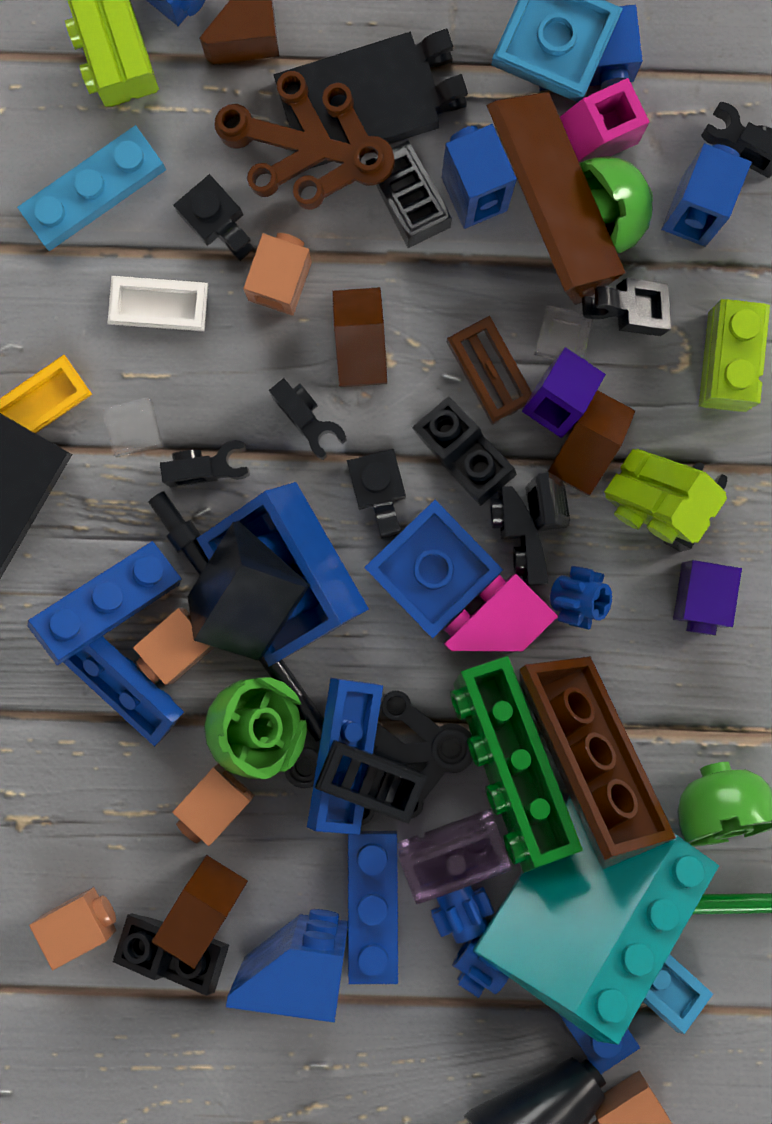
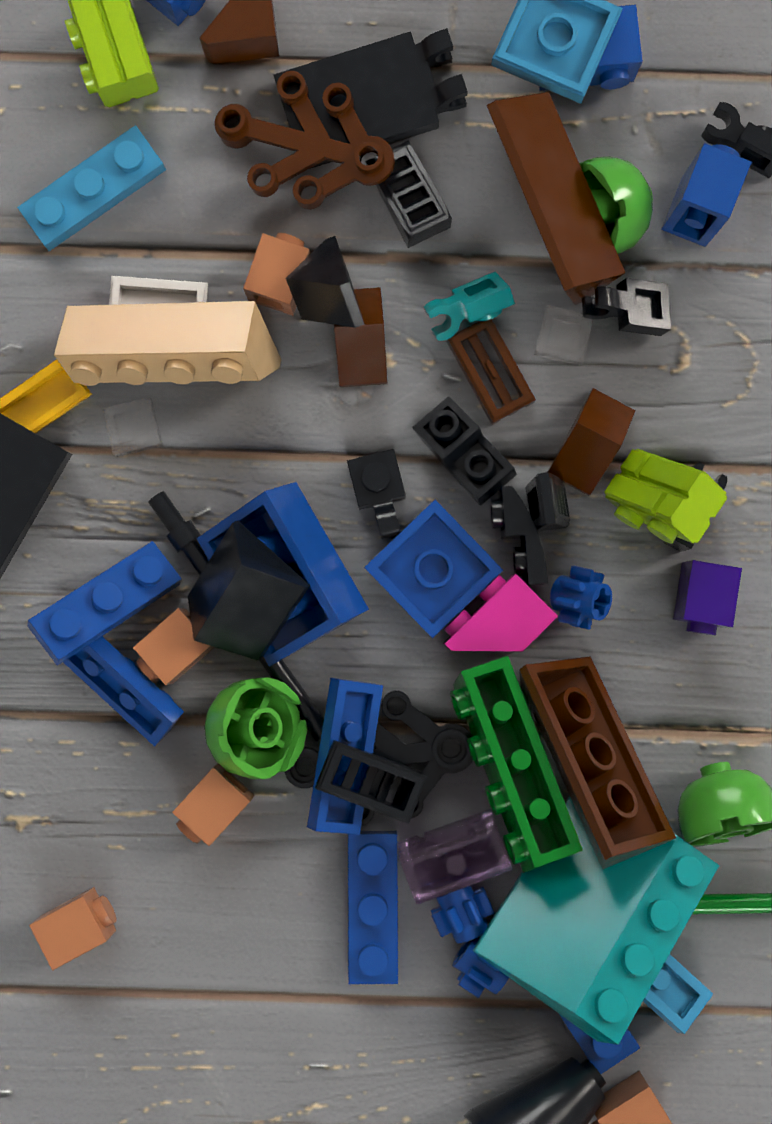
black slope [113,913,229,996] -> none
reddish brown slope [151,855,248,969] -> none
black plate [160,440,250,488] -> none
black plate [173,174,254,261] -> none
blue slope [226,909,348,1023] -> none
black plate [269,378,347,460] -> none
blue brick [441,124,517,229] -> none
dark purple brick [521,347,606,439] -> none
dark pink slope [560,78,650,163] -> none
lime brick [699,299,770,412] -> none
none -> tan wedge [54,301,282,386]
none -> black slope [286,236,364,328]
none -> teal plate [424,271,515,341]

